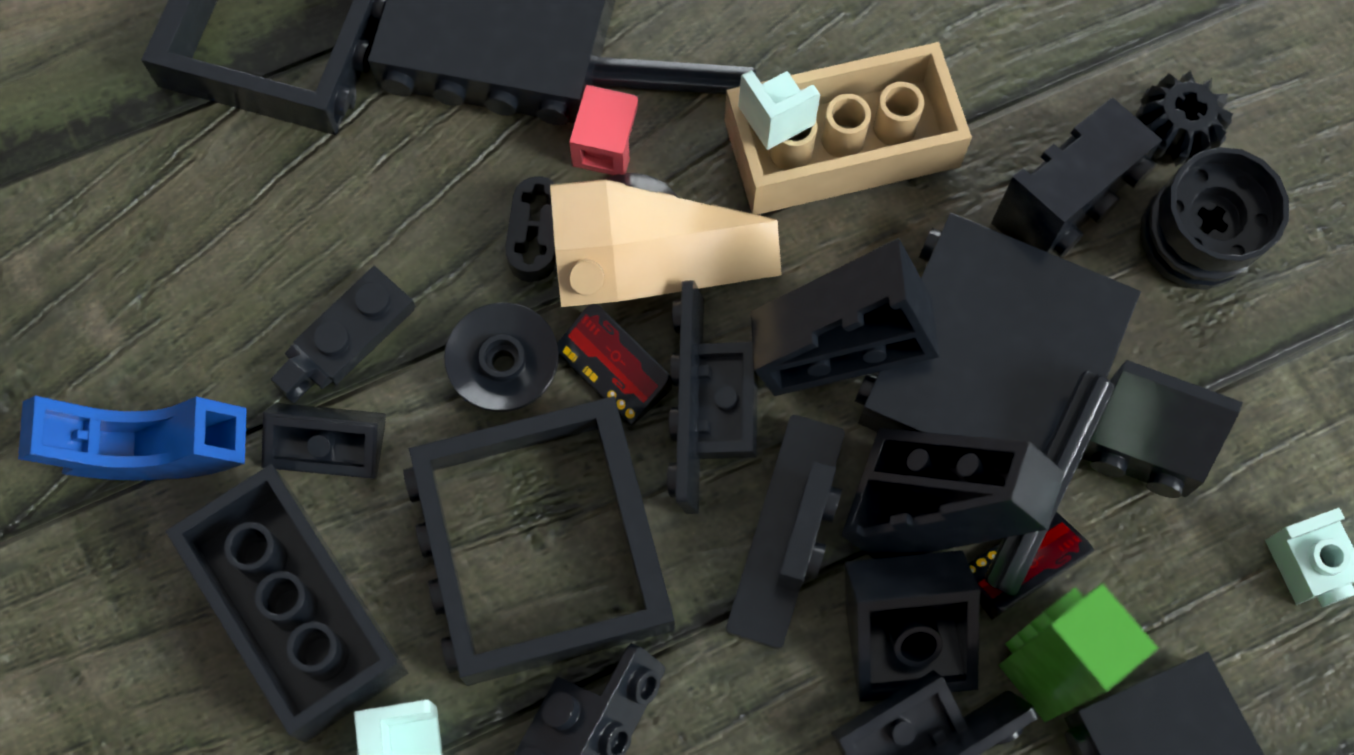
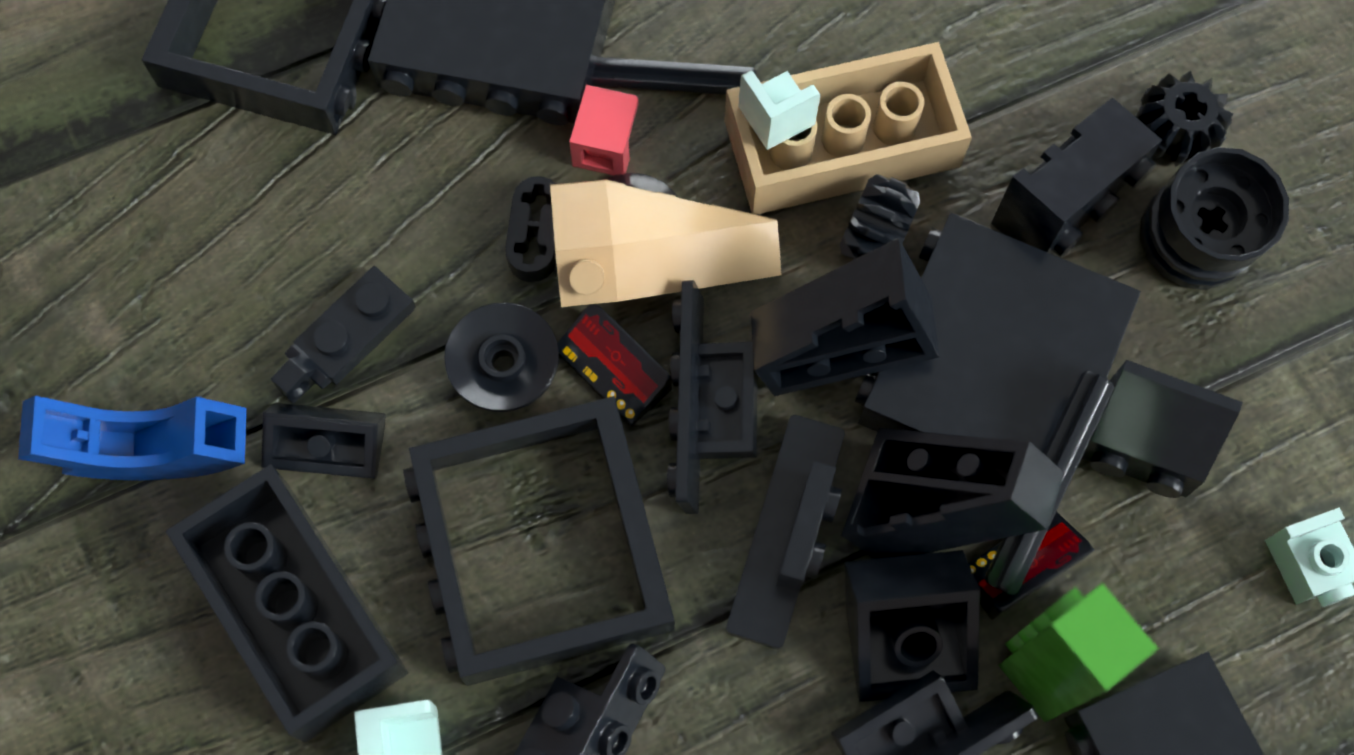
none -> black gear [840,174,920,260]

